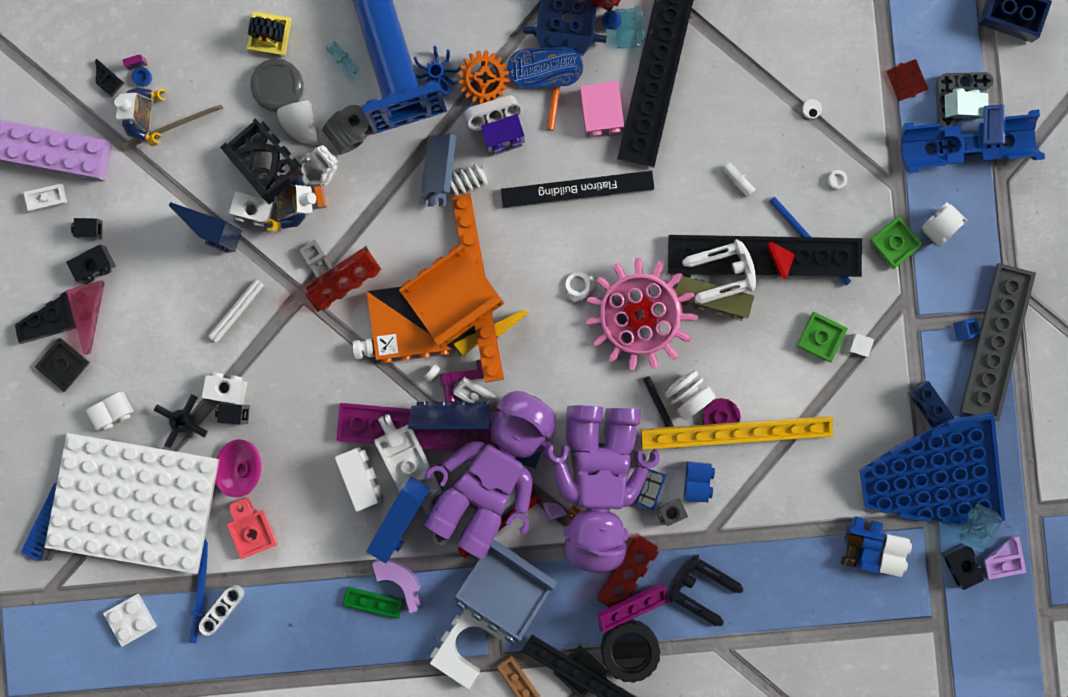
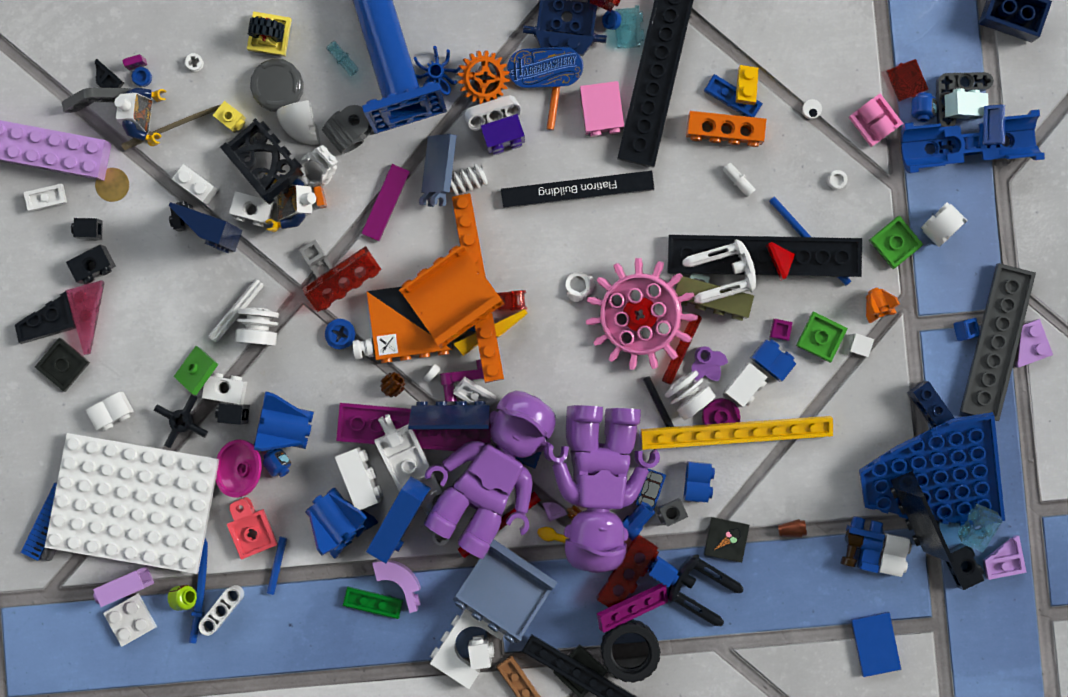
none -> dark grey beam [62,88,131,113]
none -> lavender brick [93,566,154,607]
none -> pearl gold sticker [95,168,129,202]
none -> lime head [167,585,197,611]
none -> black bracket [169,201,194,231]
none -> white brick [172,164,219,205]
none -> bright green plate [174,346,218,396]
none -> white bush [185,53,204,72]
none -> light yellow brick [212,101,246,133]
none -> white wheel [235,307,279,346]
none -> blue brick [254,392,314,451]
none -> blue head [262,449,291,478]
none -> blue bar [267,536,287,595]
none -> blue brick [305,488,378,559]
none -> blue gear [325,319,356,349]
none -> magenta tile [361,164,410,242]
none -> reddish brown gear [380,372,405,397]
none -> white brick [468,635,494,670]
none -> clear red piece [496,290,528,311]
none -> yellow piece [537,527,567,543]
none -> blue piece [622,501,655,541]
none -> blue brick [646,555,679,587]
none -> clear red axle [662,313,702,385]
none -> orange brick [686,111,767,147]
none -> medium lavender plate [691,346,728,381]
none -> blue tile [704,74,763,117]
none -> pearl dark grey tile [704,517,750,563]
none -> white brick [723,362,767,407]
none -> yellow plate [736,65,759,106]
none -> blue brick [750,339,796,382]
none -> magenta tile [769,319,793,341]
none -> copper cone [778,519,807,538]
none -> bright pink plate [848,93,903,147]
none -> blue tile [851,612,902,677]
none -> orange brick [866,288,900,323]
none -> black slope [890,471,954,563]
none -> blue head [911,92,937,122]
none -> lavender wing [1015,319,1053,368]

